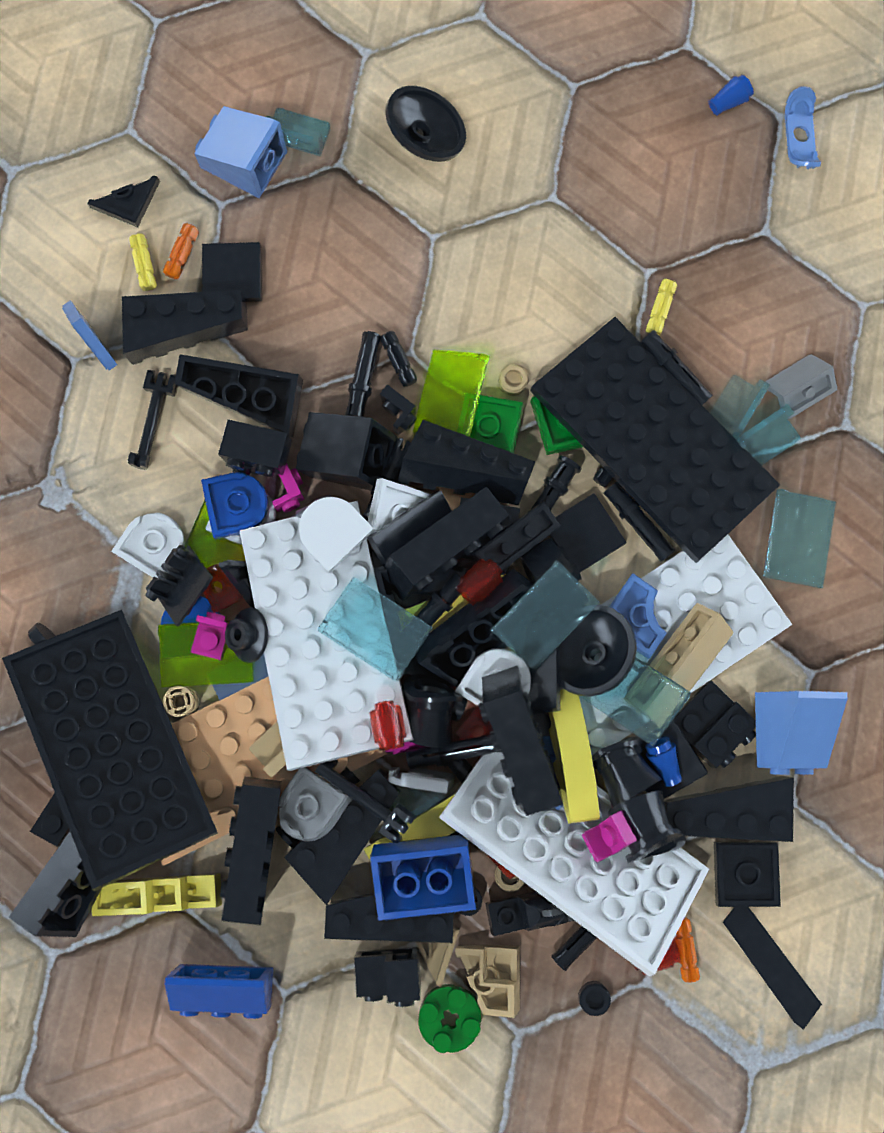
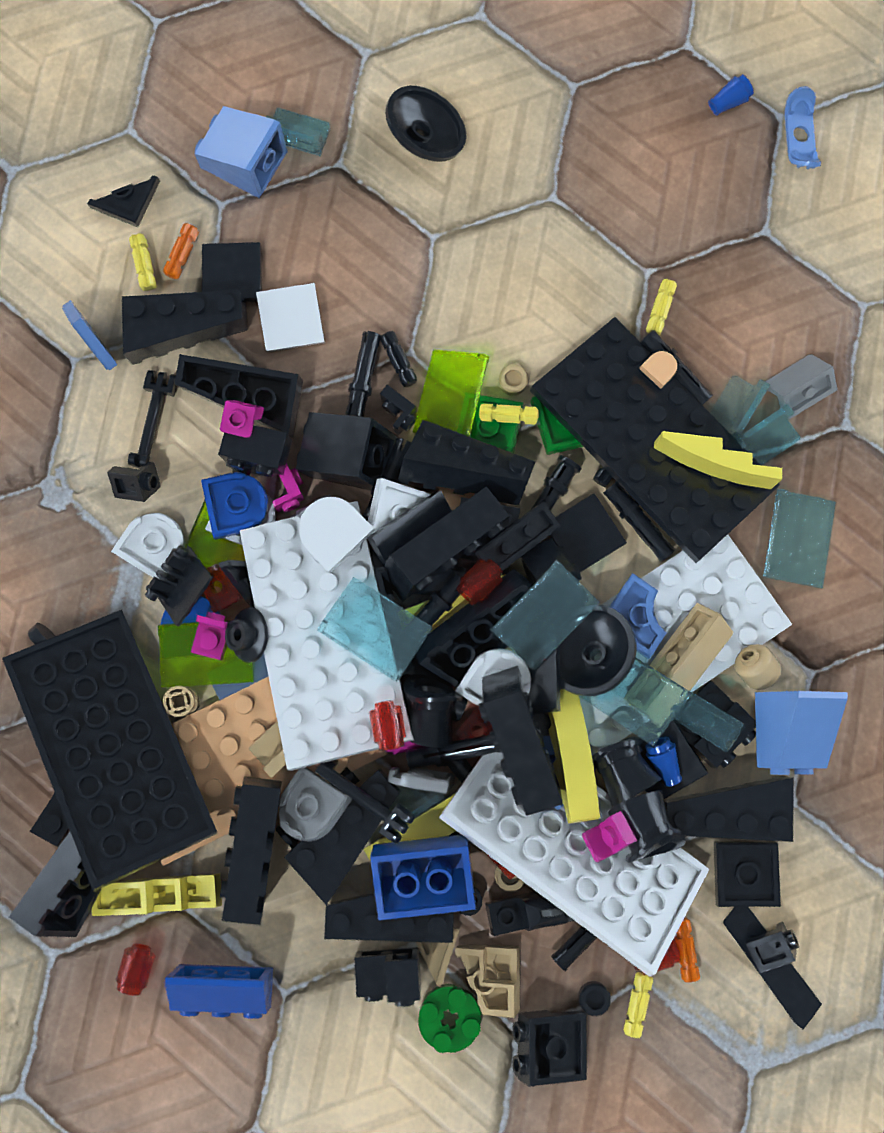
none -> black bracket [107,462,161,502]
none -> clear red brick [116,943,156,996]
none -> dark pink bracket [220,400,264,438]
none -> white tile [256,283,325,352]
none -> light yellow axle [479,404,539,425]
none -> black plate [512,1010,587,1087]
none -> light yellow axle [623,972,653,1038]
none -> light nougat tile [640,351,677,389]
none -> light yellow slope [654,431,782,489]
none -> clear light blue panel [671,691,744,753]
none -> tan head [734,644,781,690]
none -> black bracket [746,922,799,973]

